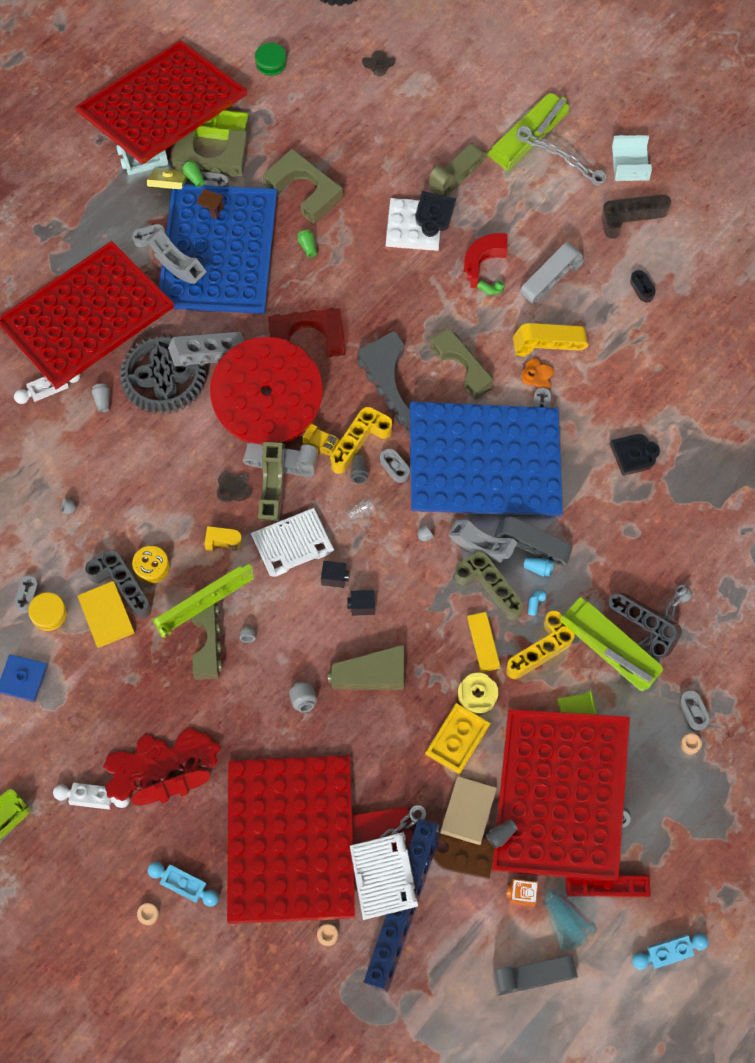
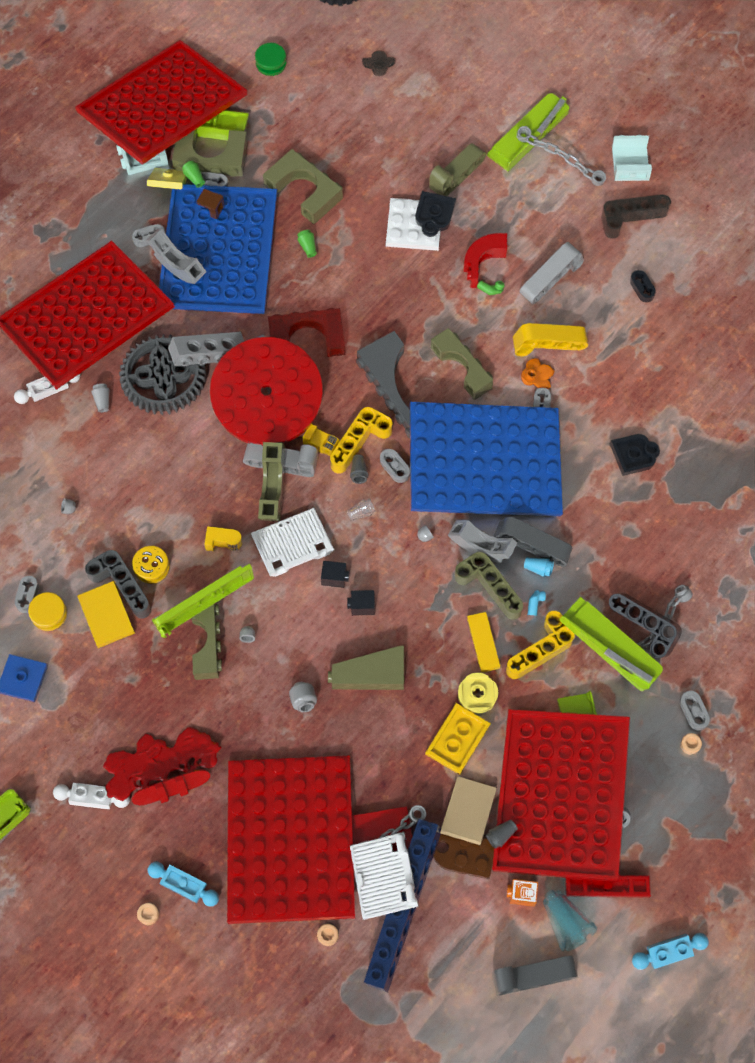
clear smoke plate [217,470,252,502] -> none

